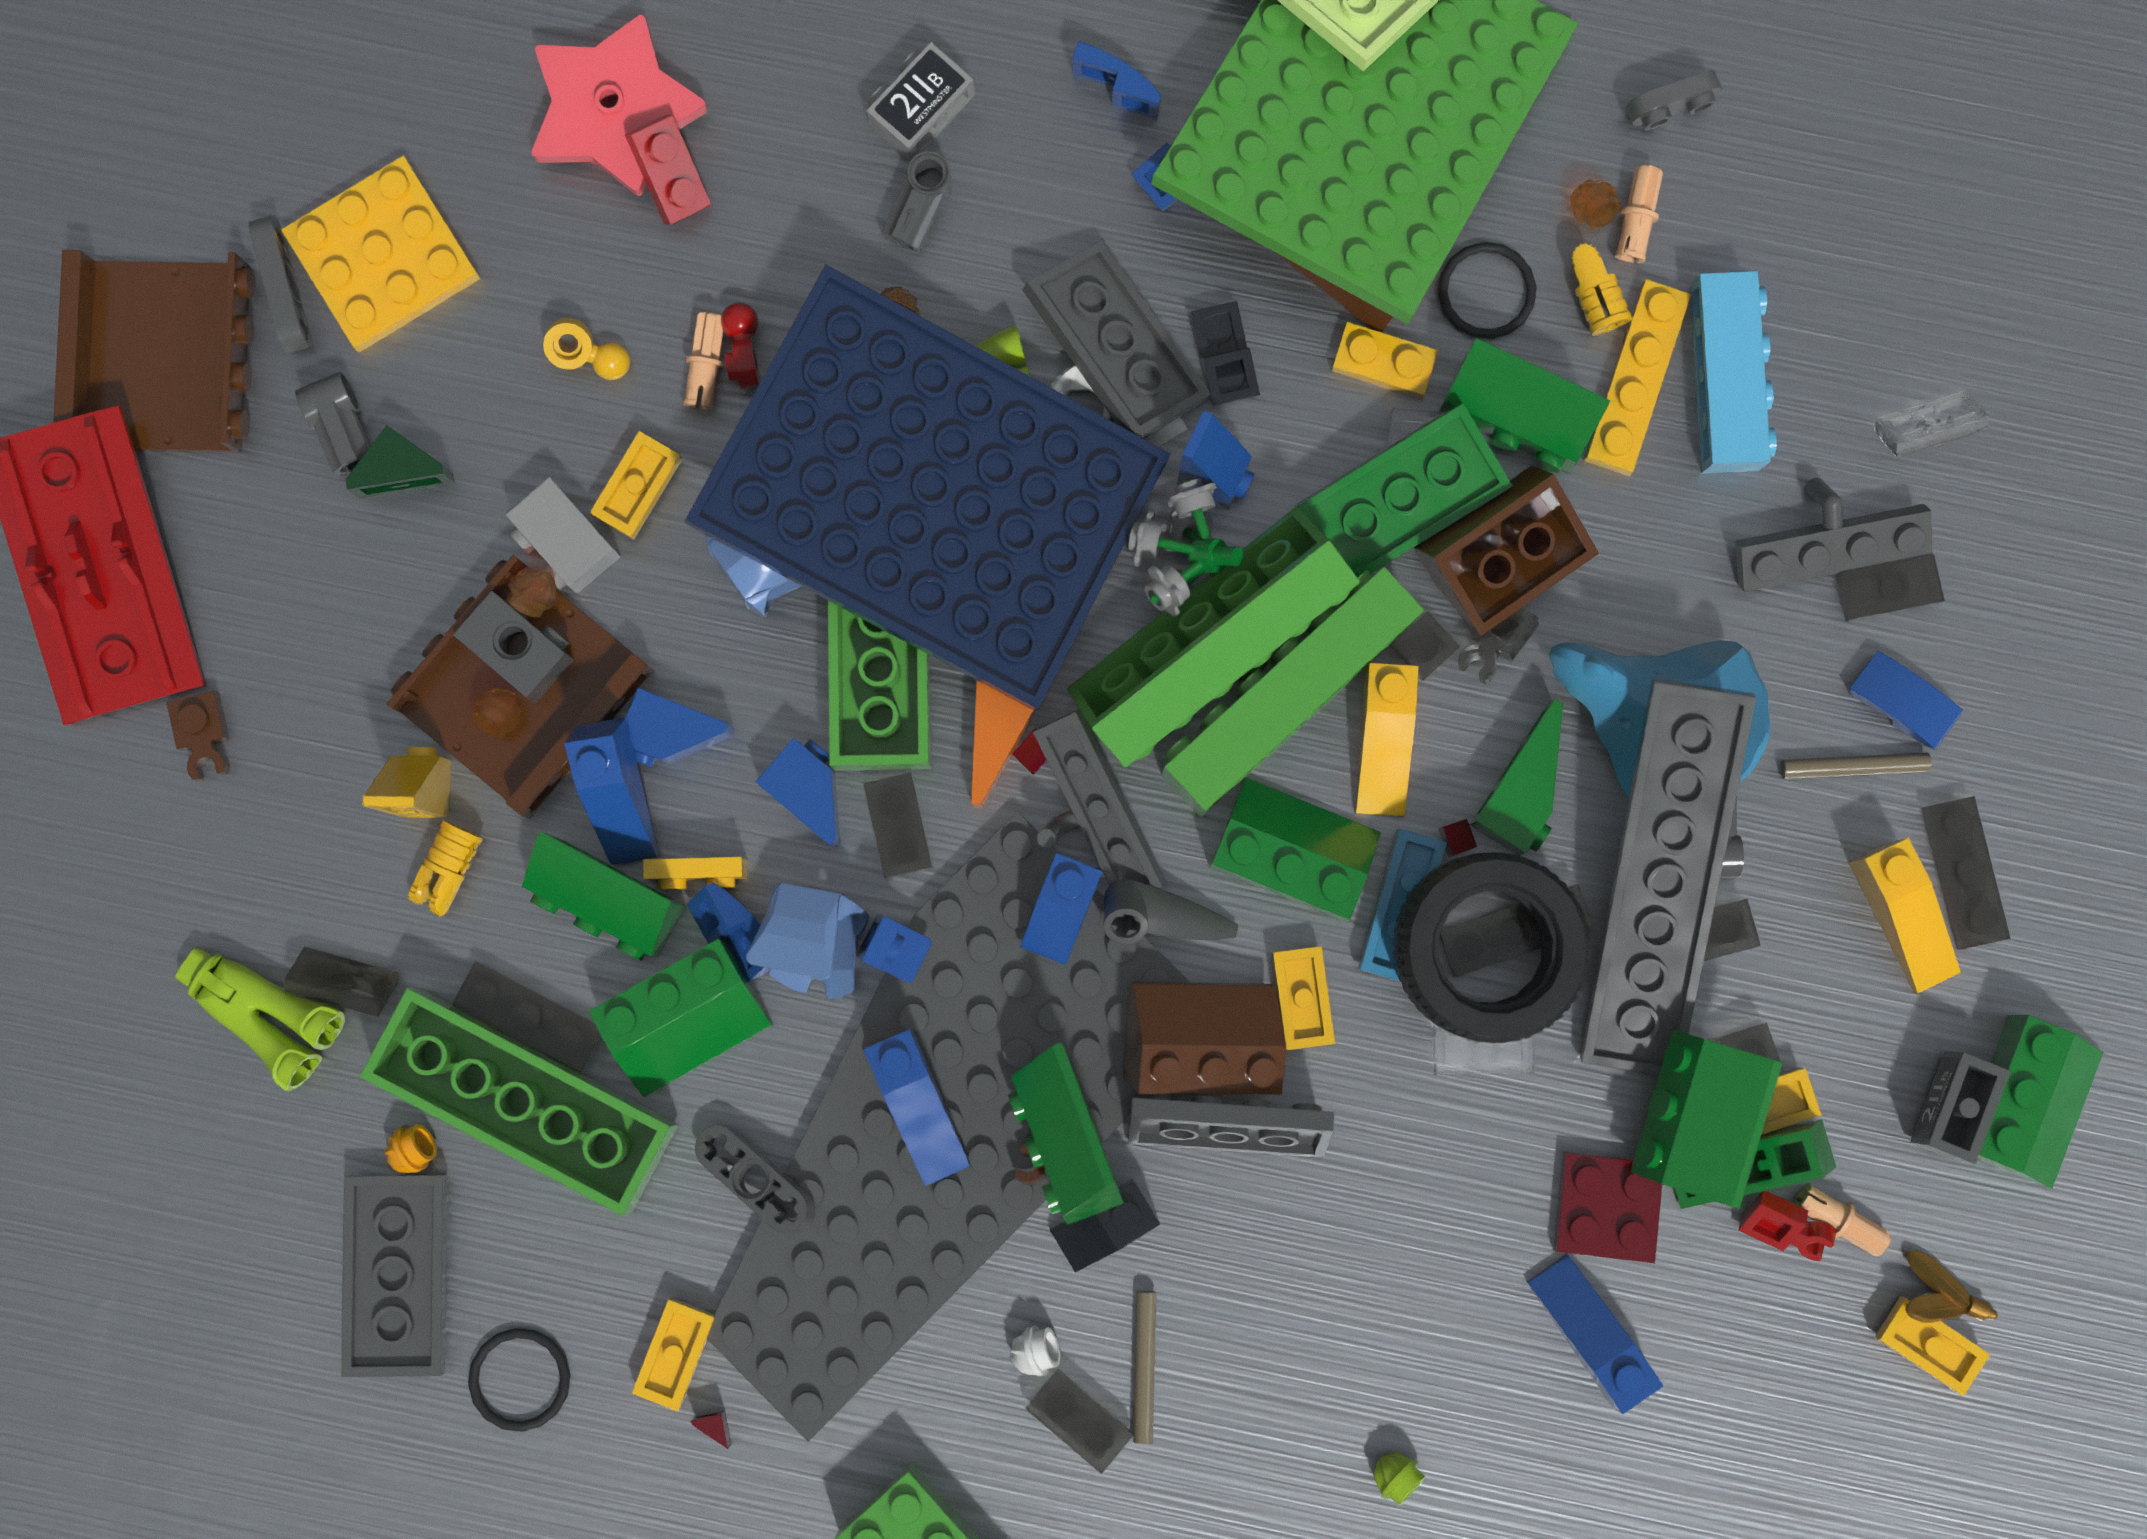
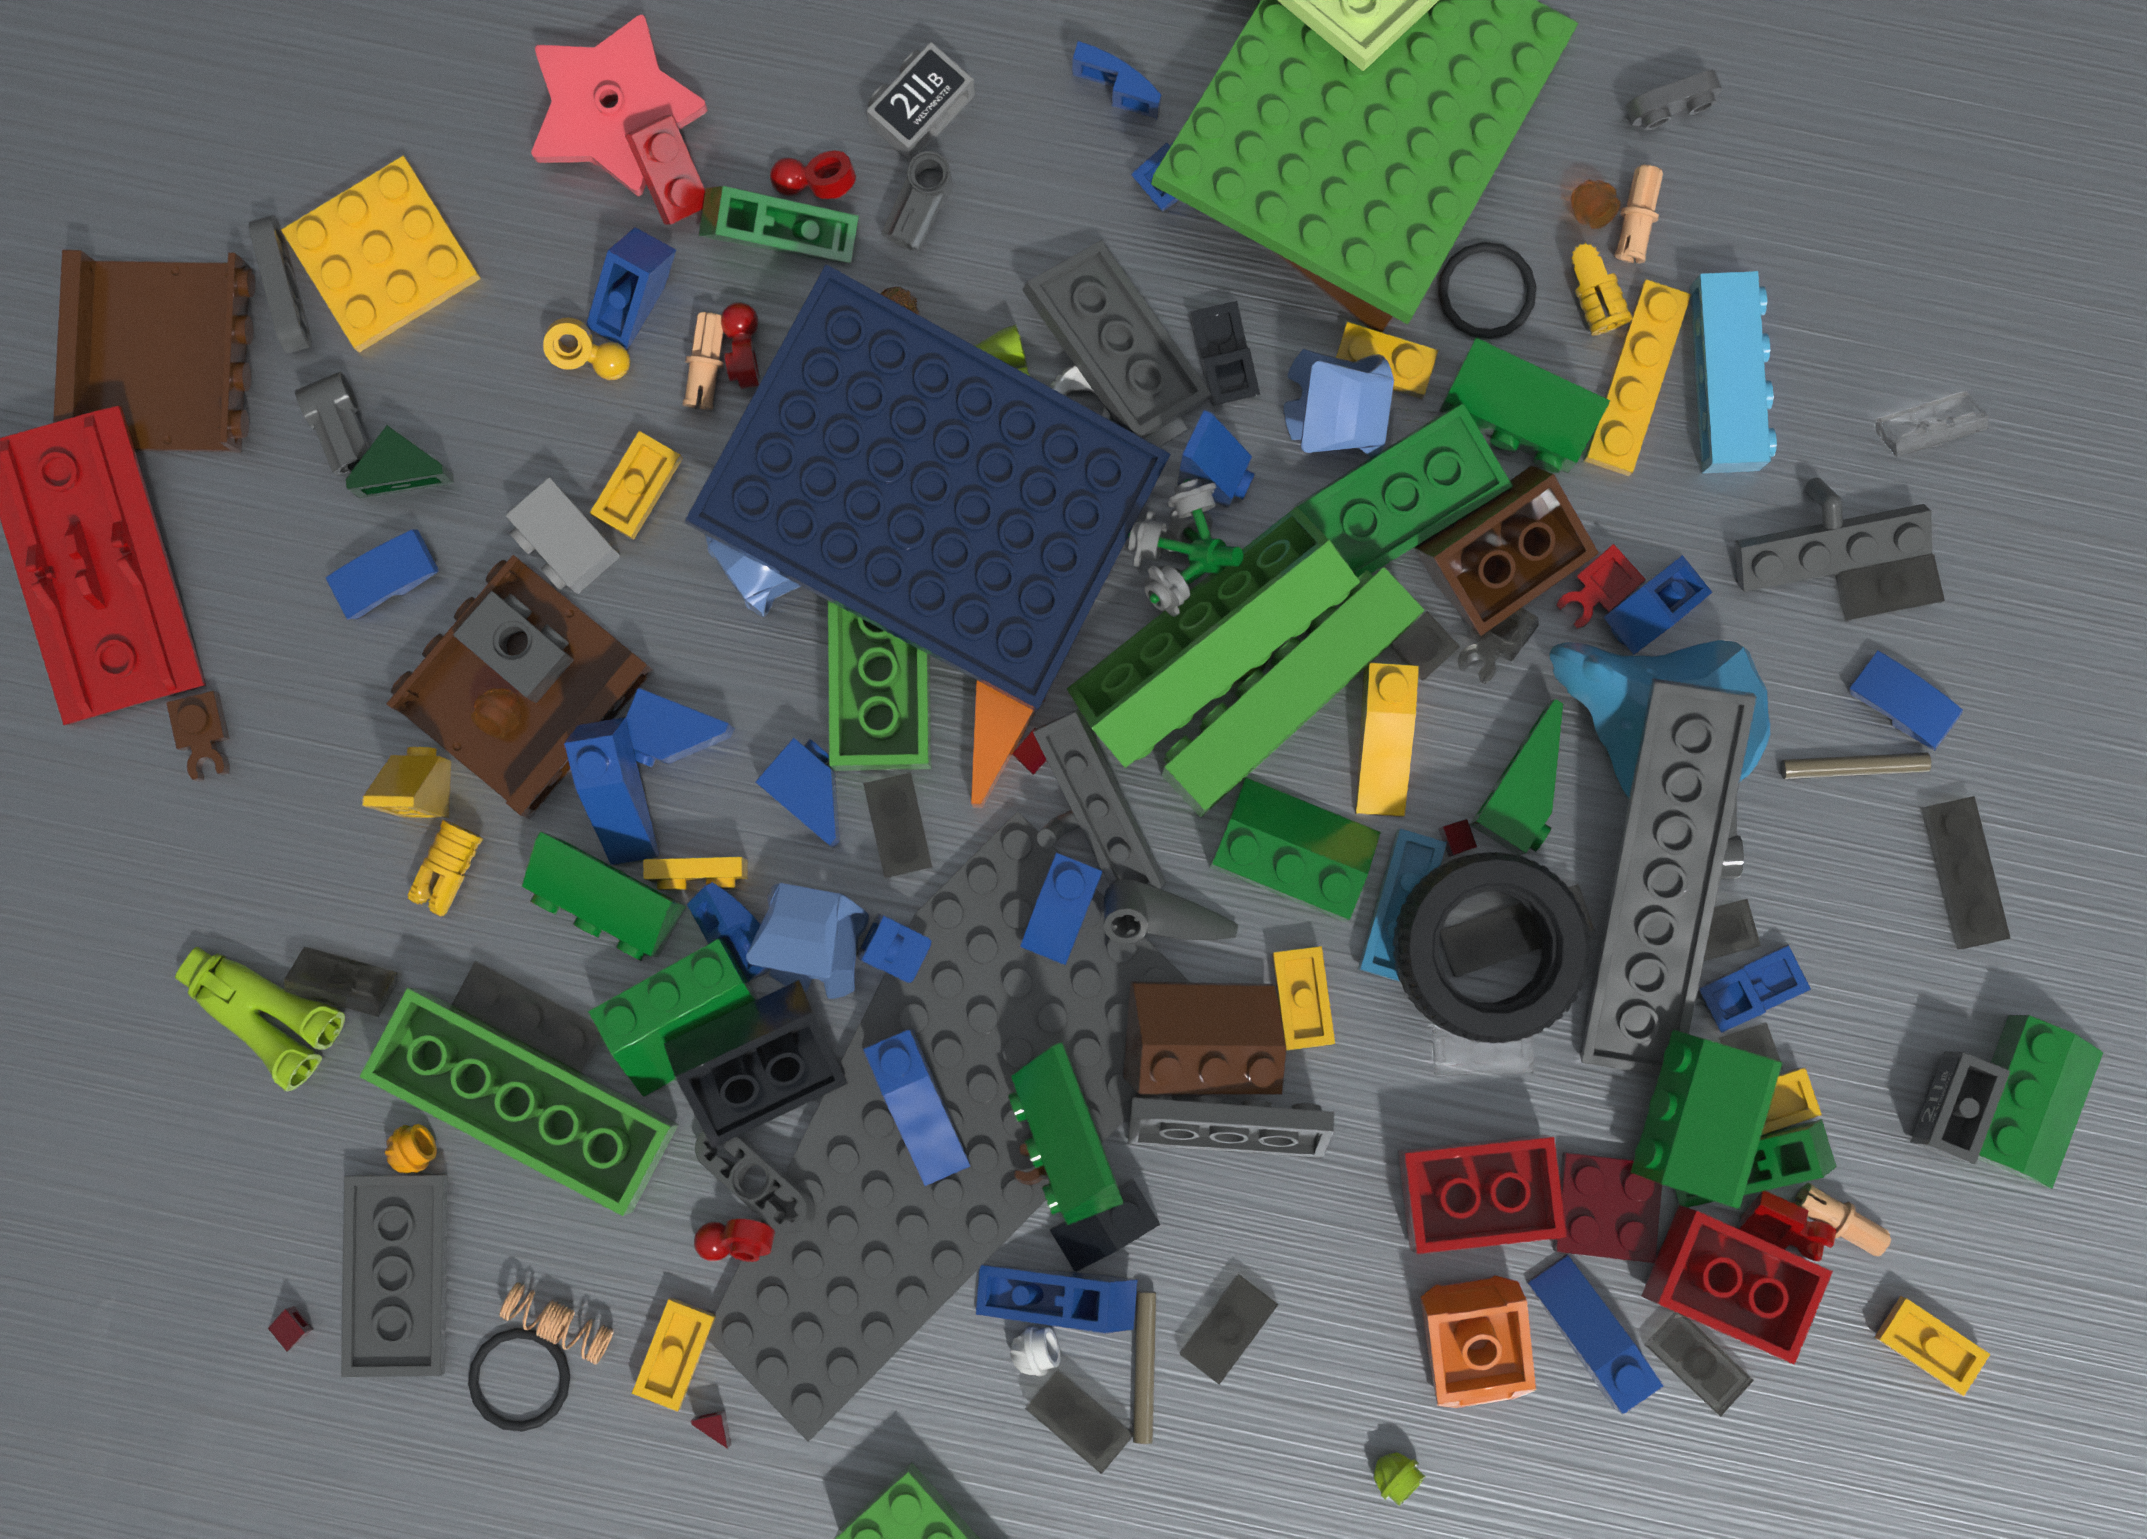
clear orange plate [507,567,557,617] -> none
yellow slope [1848,838,1961,994] -> none
pearl gold piece [1905,1250,1998,1323] -> none
none -> dark red piece [268,1306,314,1352]
none -> blue slope [325,529,439,620]
none -> light nougat piece [499,1282,614,1365]
none -> blue slope [586,227,676,349]
none -> black slope [664,980,848,1148]
none -> red plate [694,1219,775,1262]
none -> green slope [699,186,859,263]
none -> red plate [770,151,856,199]
none -> blue slope [976,1264,1137,1333]
none -> clear smoke plate [1179,1273,1279,1385]
none -> medium blue piece [1284,349,1394,458]
none -> red brick [1398,1134,1567,1254]
none -> orange slope [1420,1275,1536,1408]
none -> red plate [1557,544,1646,629]
none -> blue slope [1603,555,1713,655]
none -> red brick [1641,1205,1833,1365]
none -> clear smoke plate [1644,1312,1754,1417]
none -> blue slope [1699,944,1811,1033]

